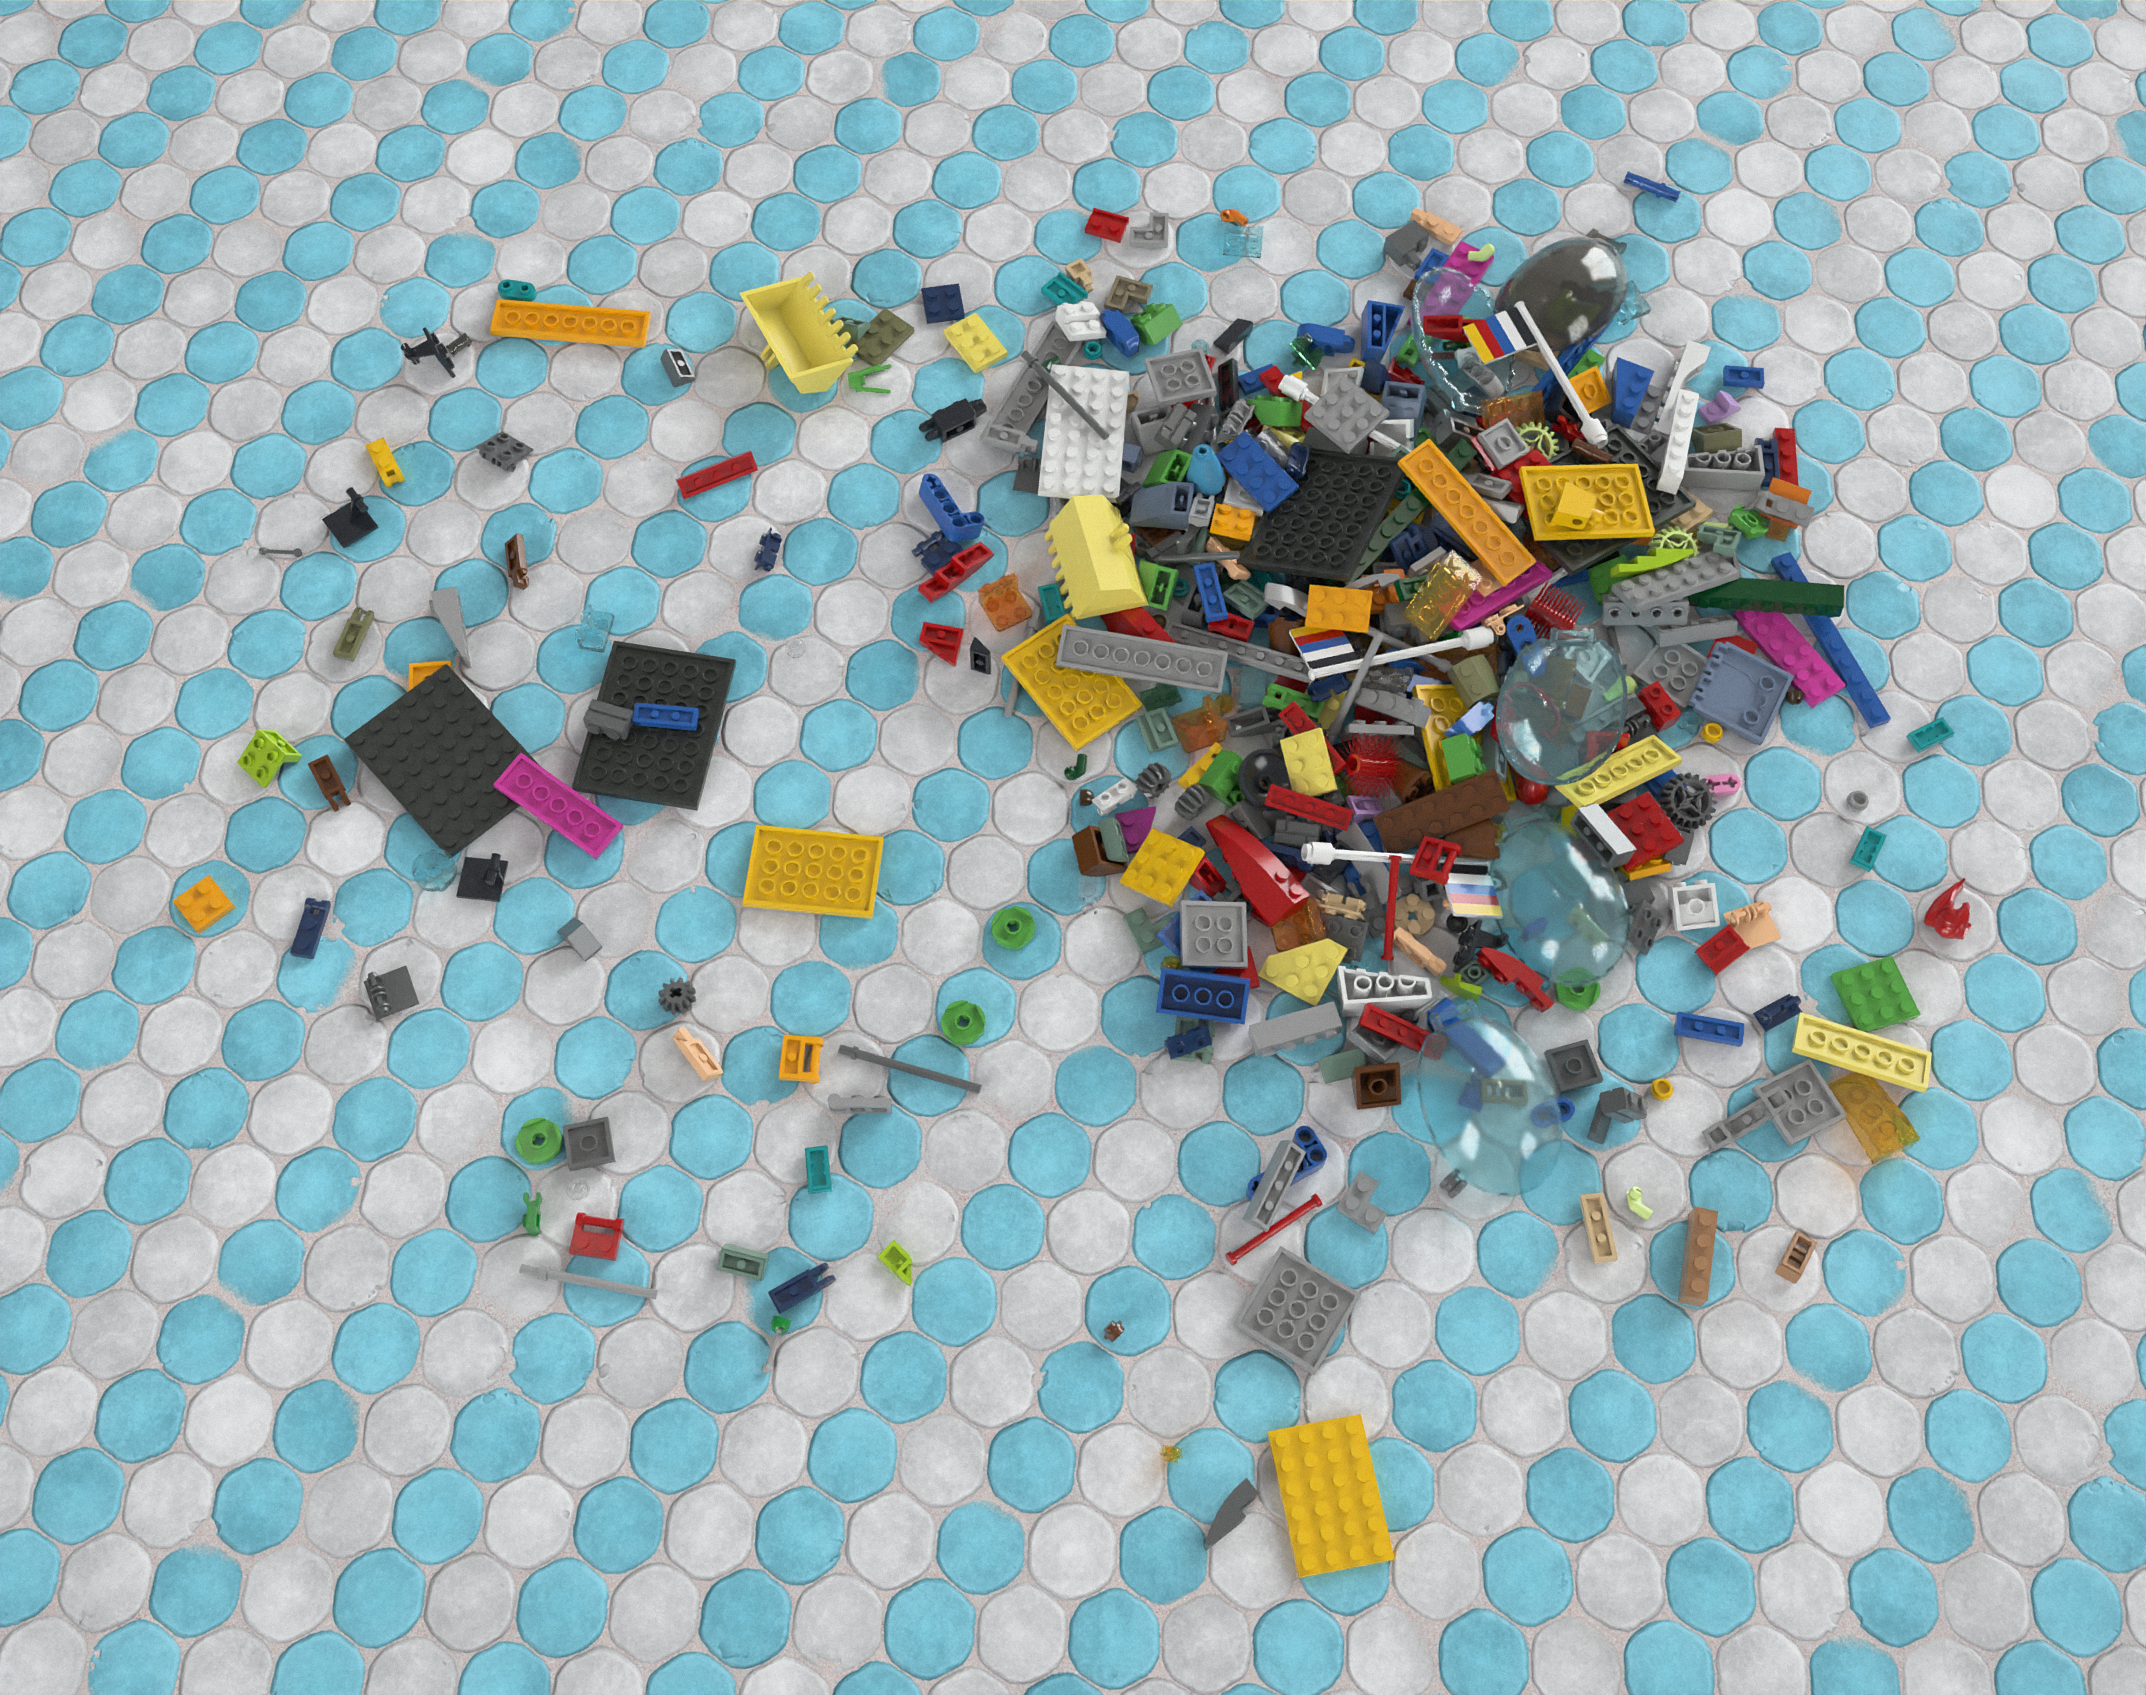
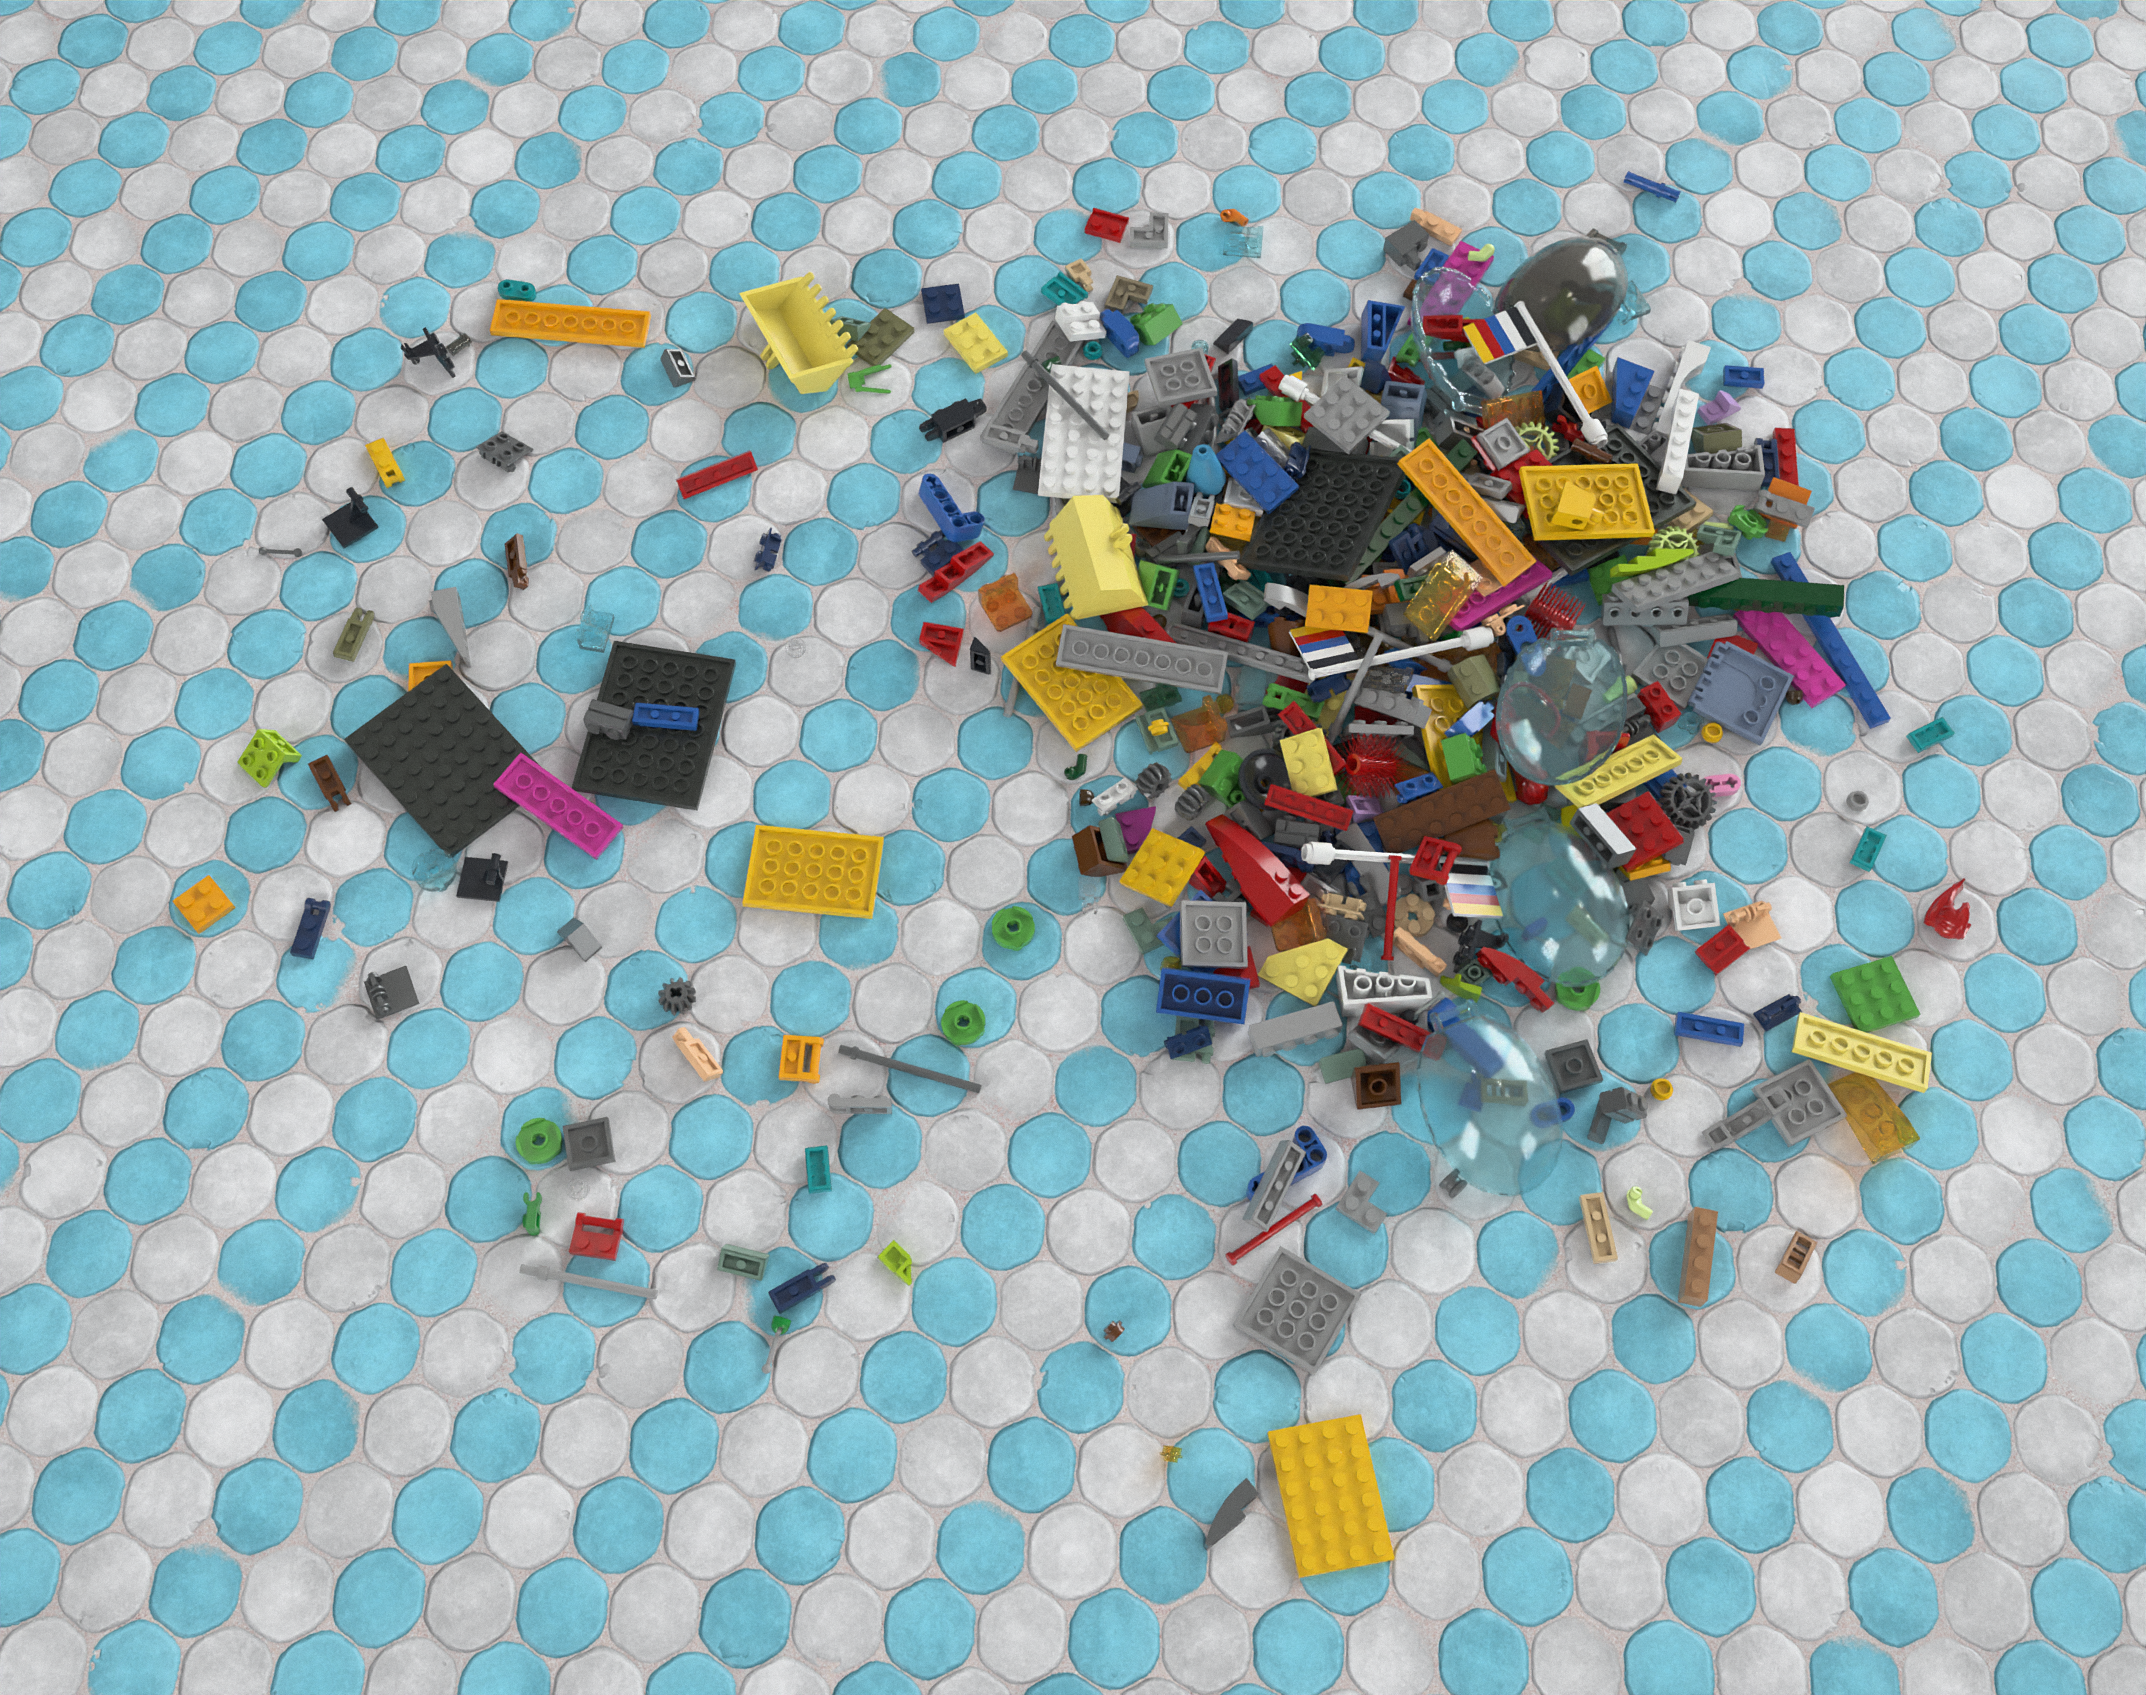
none -> yellow plate [1148,719,1169,736]
none -> blue hinge [1395,772,1443,804]

